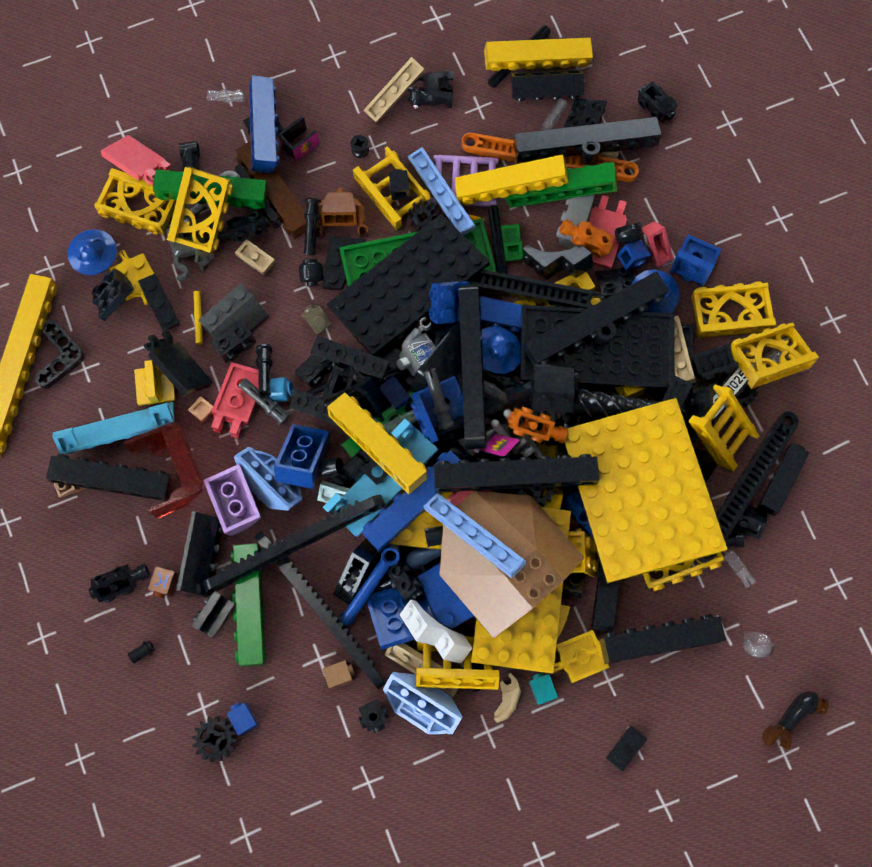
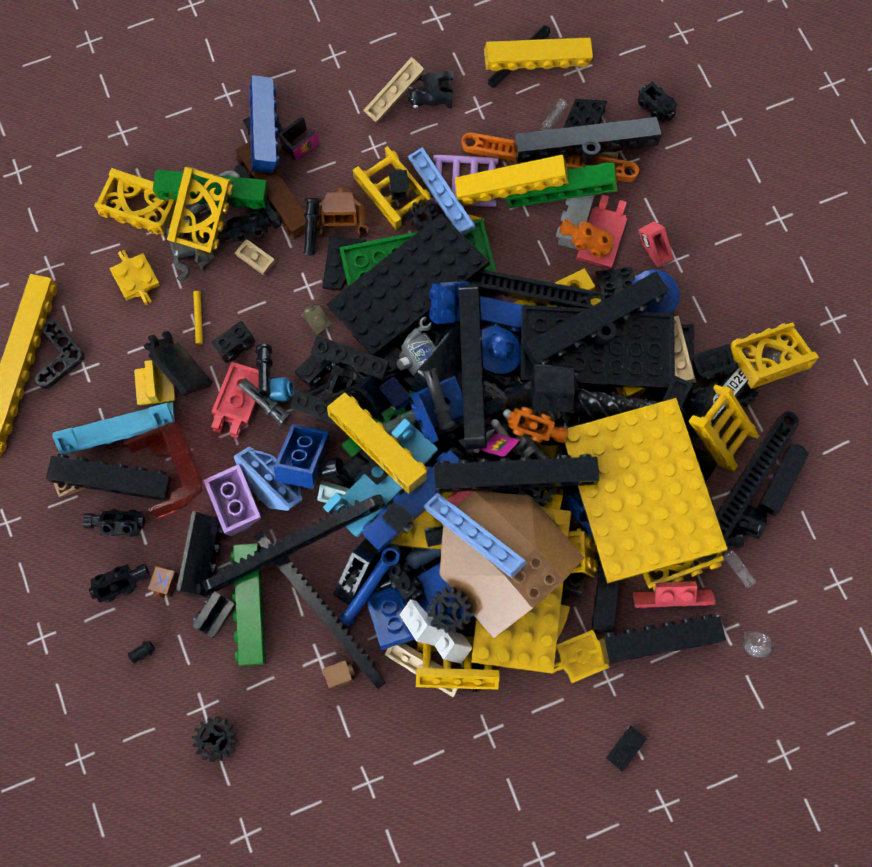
blue helmet [67,229,117,275] -> none
black brick [91,268,133,321] -> none
coral tile [101,135,171,186] -> none
black plate [138,274,180,332] -> none
black piece [179,141,200,172] -> none
light nougat tile [188,396,213,423] -> none
dark grey slope [199,283,269,339] -> none
clear pin [207,89,244,103] -> none
blue brick [227,702,259,736] -> none
black head [299,259,324,287] -> none
black wheel [350,135,369,158] -> none
black brick [358,699,390,733] -> none
light blue wedge [383,672,463,734] -> none
black axle [488,205,507,274] -> none
tan piece [494,673,521,723] -> none
green slope [501,224,523,262] -> none
black brick [511,70,584,101] -> none
black arch [522,245,593,280] -> none
teal brick [529,672,558,706] -> none
black hair [614,222,643,245] -> none
blue brick [617,240,651,270] -> none
blue bracket [669,234,722,287] -> none
yellow fence [691,281,776,338] -> none
piece [762,691,829,749] -> none
none -> black brick [83,509,145,537]
none -> black brick [381,502,414,536]
none -> black gear [427,587,473,633]
none -> coral bracket [632,581,716,608]

